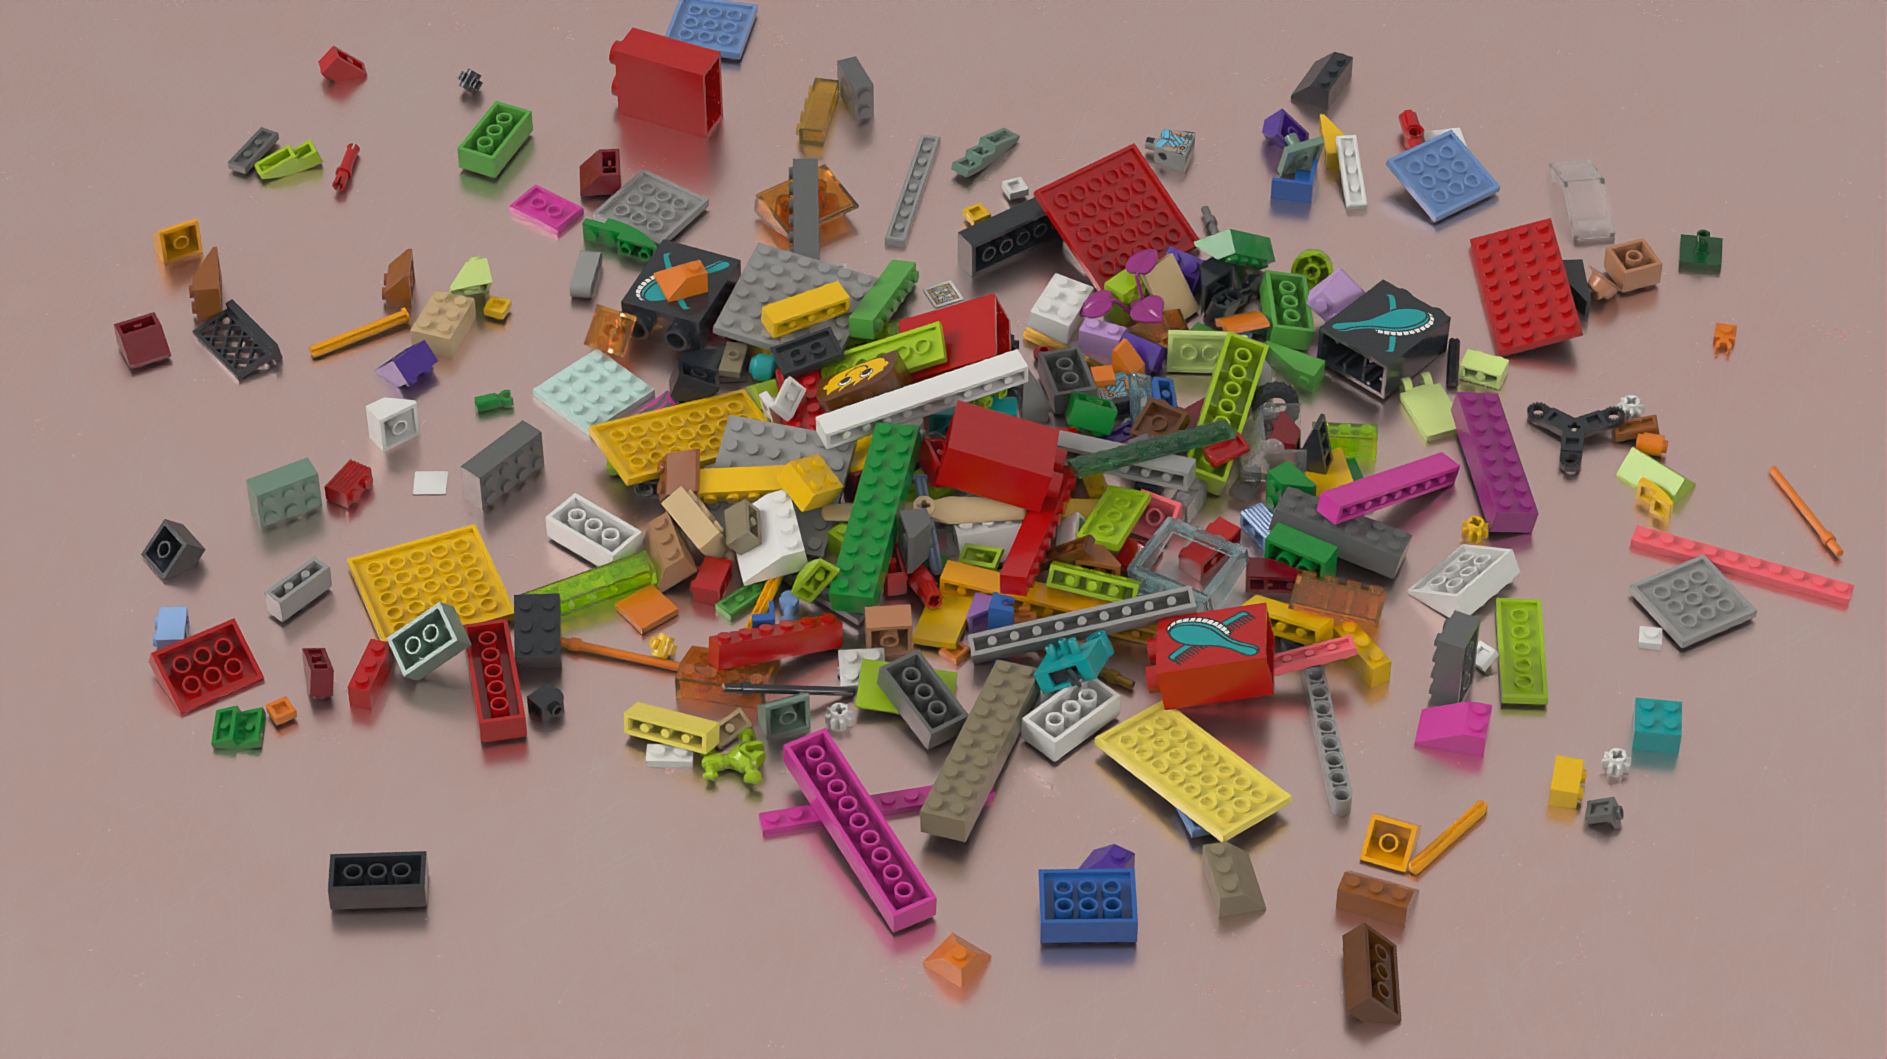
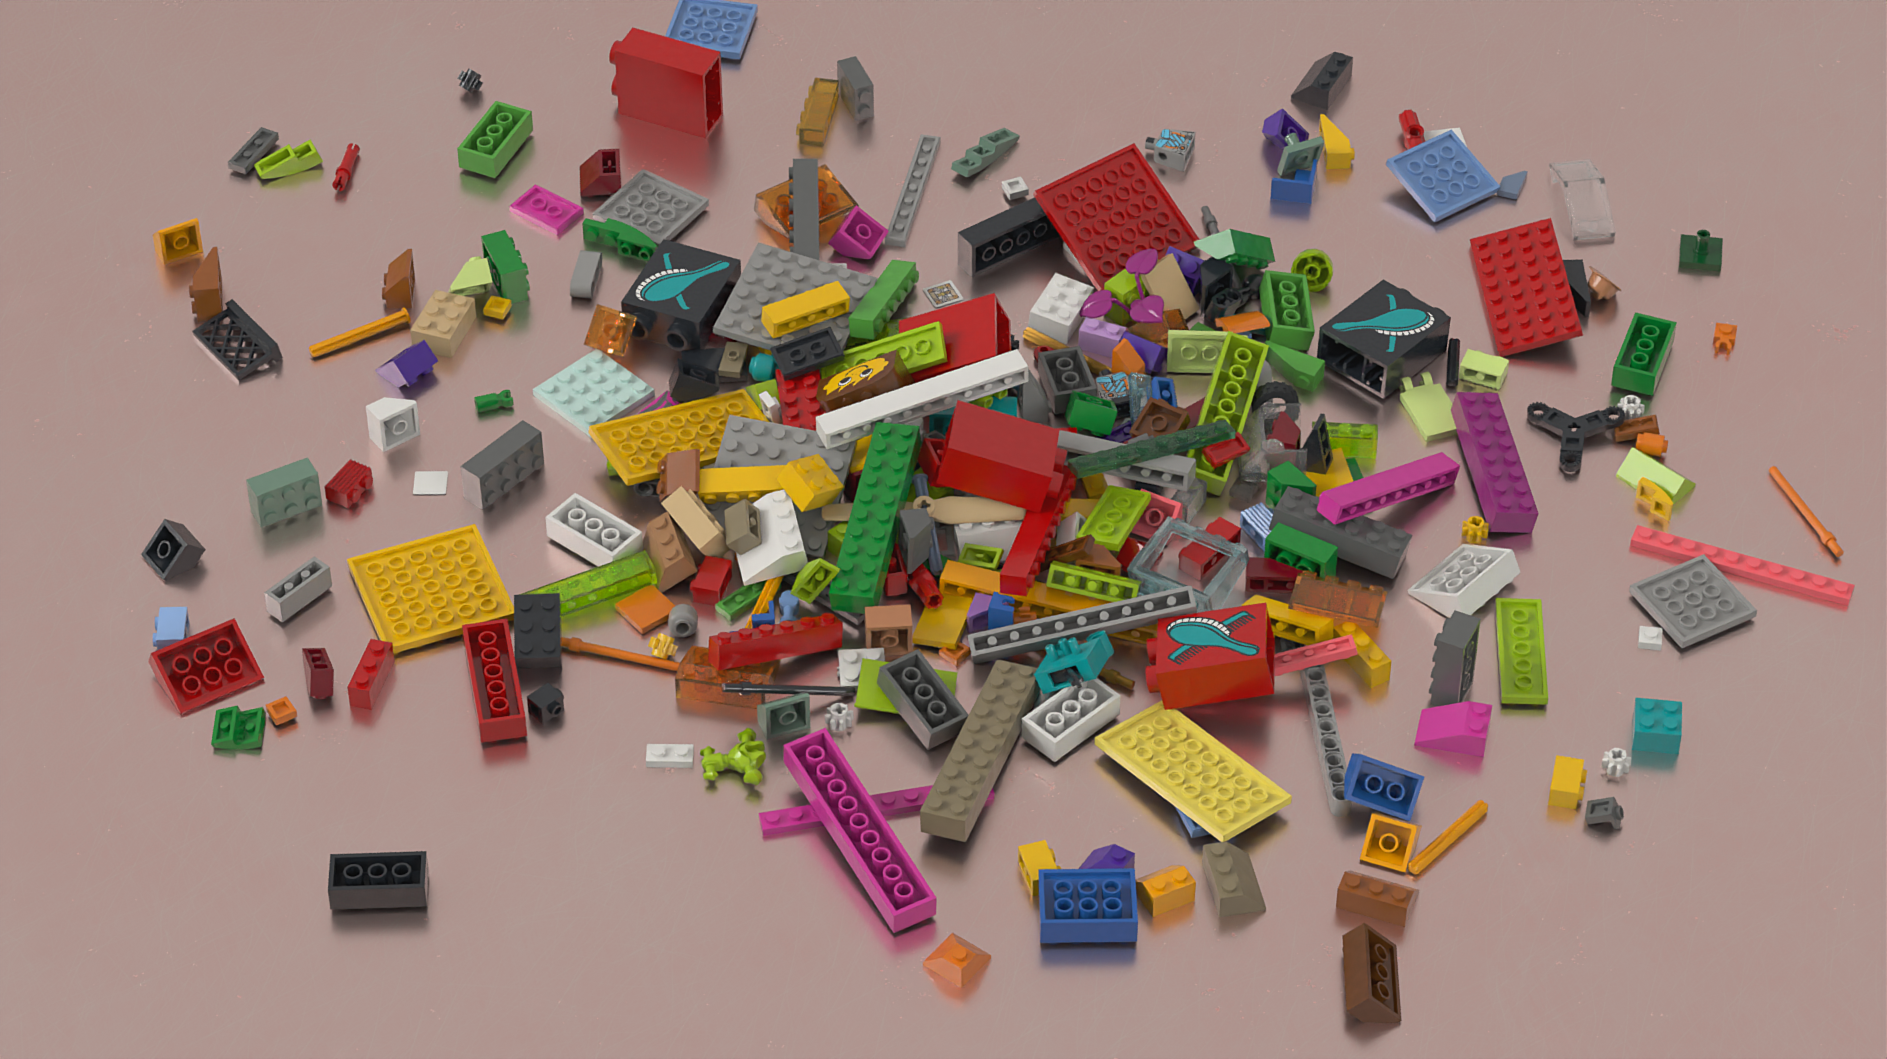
dark red slope [114,312,171,369] -> none
red slope [318,46,367,82] -> none
sand green brick [386,602,472,681] -> none
light yellow brick [624,702,720,754] -> none
orange slope [654,260,708,303] -> none
tan slope [715,707,754,750] -> none
white plate [771,376,807,422] -> none
yellow plate [963,202,991,225] -> none
orange tile [1090,365,1116,387] -> none
lavender slope [1307,267,1366,322] -> none
white tile [1335,135,1368,210] -> none
white plate [1475,641,1499,672] -> none
nougat brick [1604,238,1663,292] -> none
none -> green brick [481,230,530,304]
none -> light grey head [668,604,698,638]
none -> dark pink slope [828,205,889,259]
none -> yellow brick [1018,840,1061,897]
none -> light orange slope [1135,865,1196,917]
none -> blue slope [1344,753,1424,821]
none -> sand blue tile [1497,171,1528,200]
none -> green brick [1611,312,1677,396]

